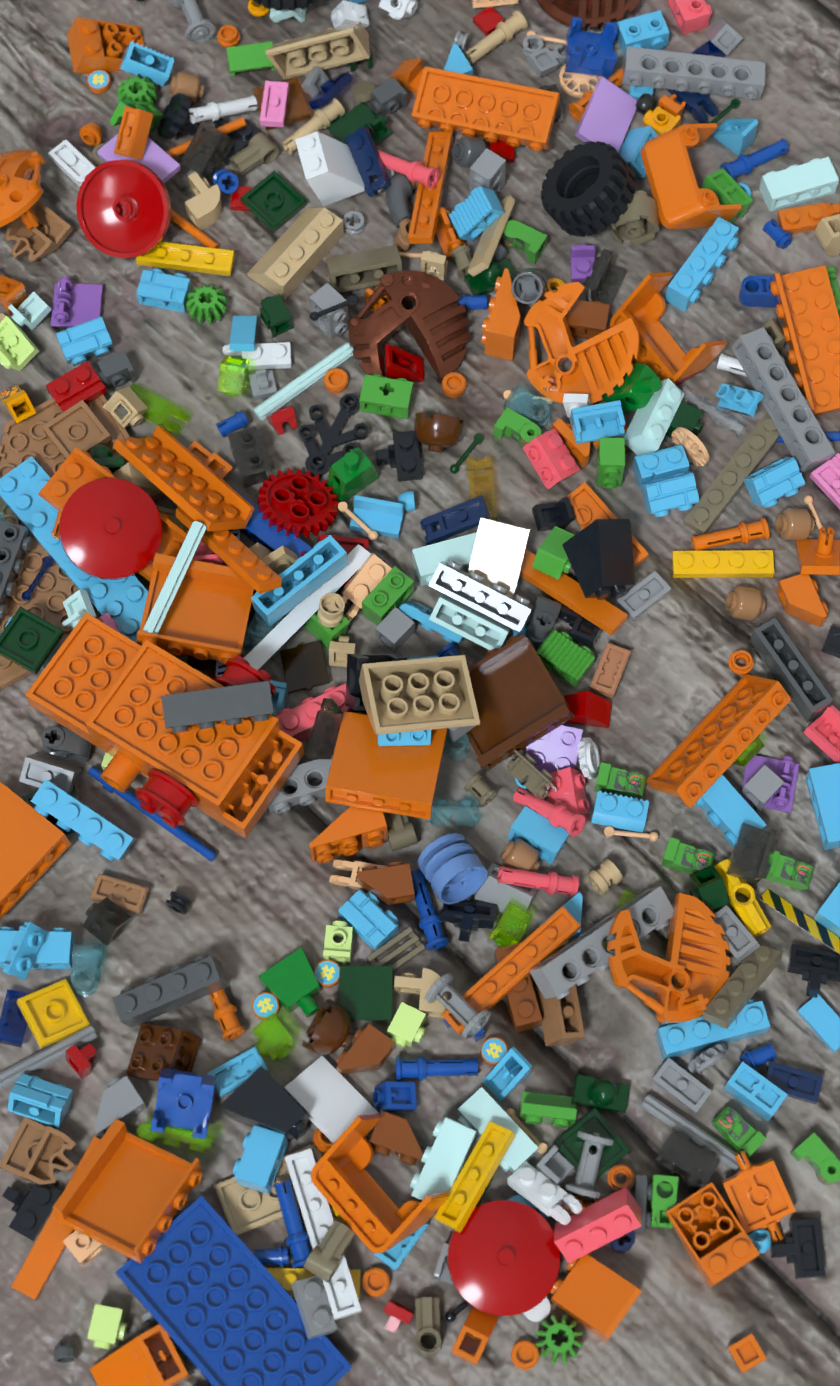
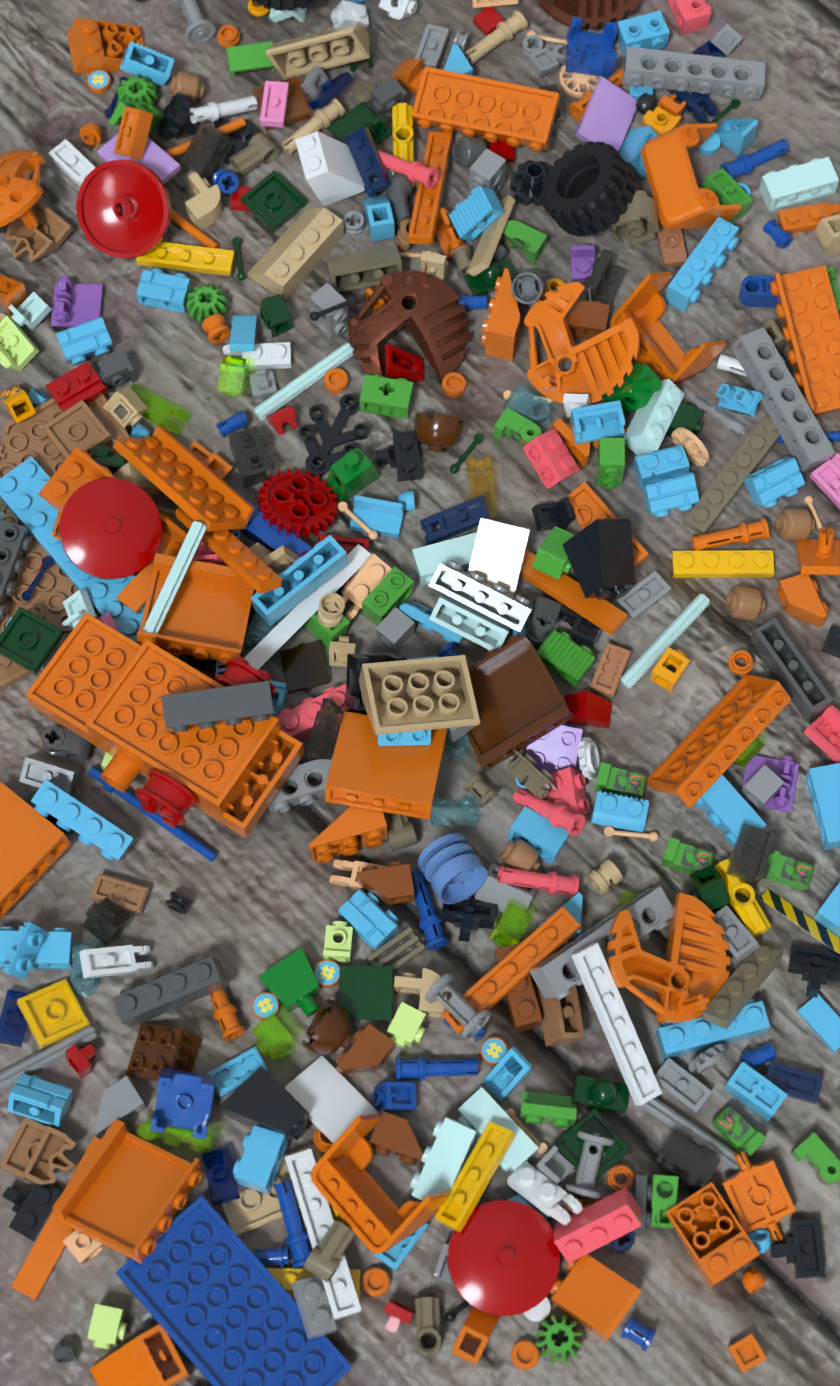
none -> medium azure hinge [28,388,49,408]
none -> white hinge [79,945,154,979]
none -> clear blue hinge [104,77,128,119]
none -> orange slope [116,563,153,615]
none -> medium azure hinge [130,424,151,438]
none -> orange wheel [202,314,231,344]
none -> clear blue plate [202,1146,241,1206]
none -> dark green hinge [232,237,246,281]
none -> medium azure slope [362,195,395,242]
none -> yellow piece [392,103,414,173]
none -> light grey plate [415,23,449,69]
none -> black plant [510,160,552,206]
none -> white plate [571,943,662,1106]
none -> light aqua axle [620,593,710,689]
none -> blue bush [620,1315,657,1352]
none -> light orange brick [650,647,690,693]
none -> nougat plate [656,222,687,268]
none -> medium azure tile [697,132,721,156]
none -> orange hinge [742,1269,767,1295]

